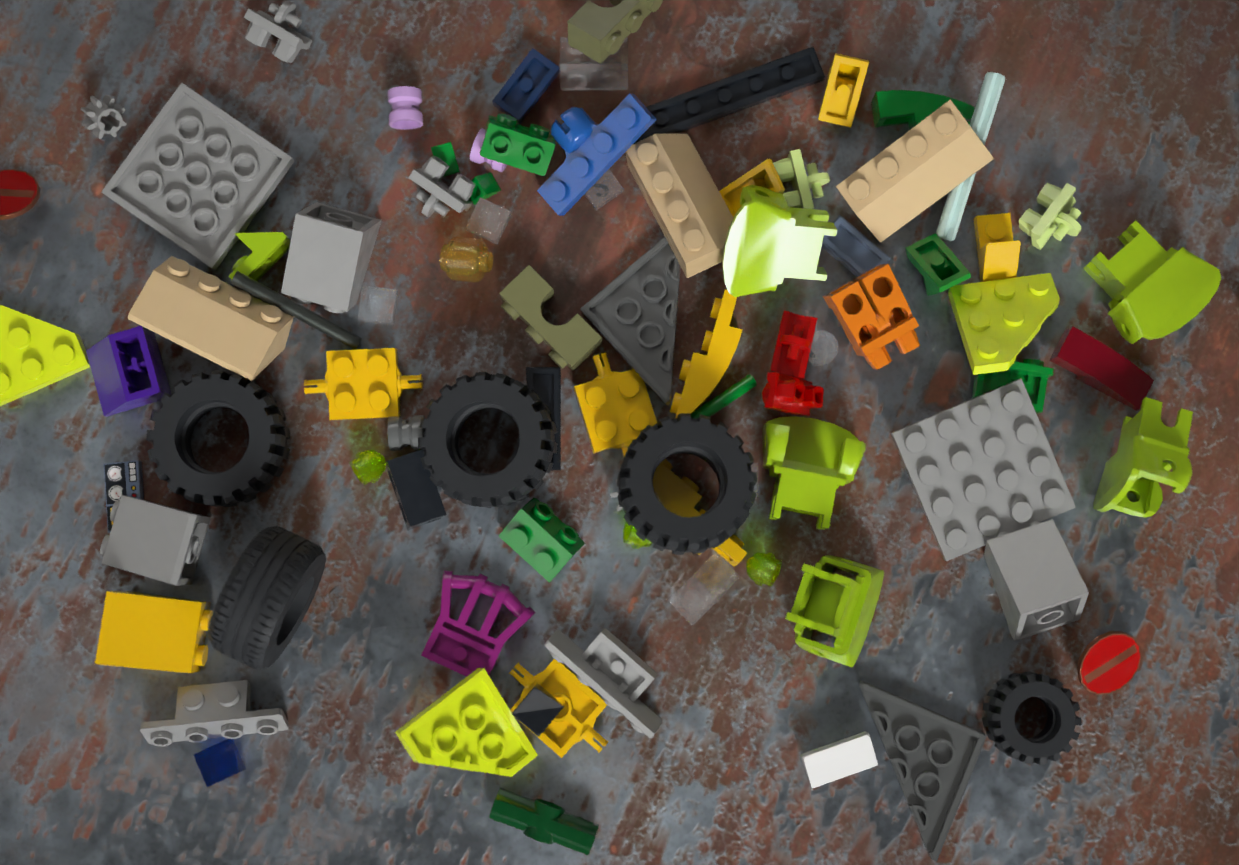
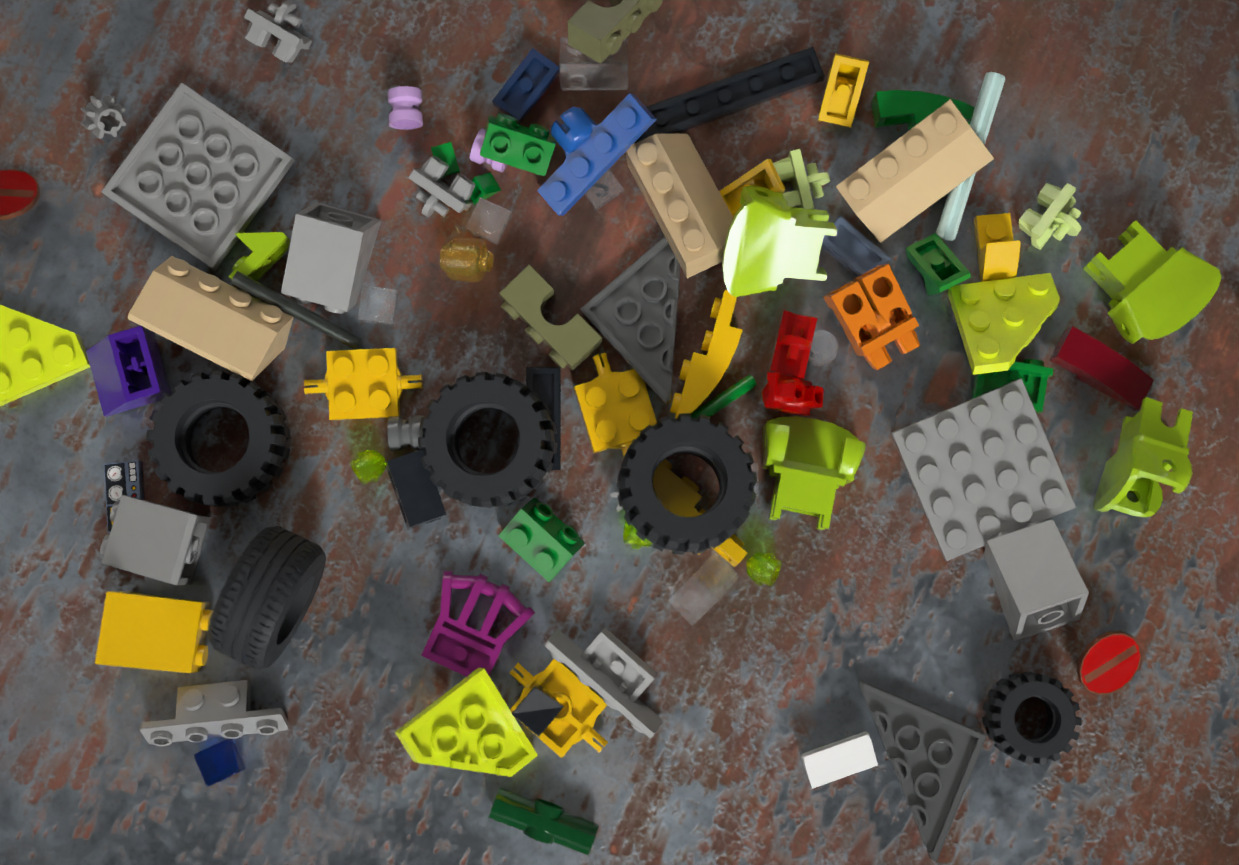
lime piece [785,555,884,667] -> none

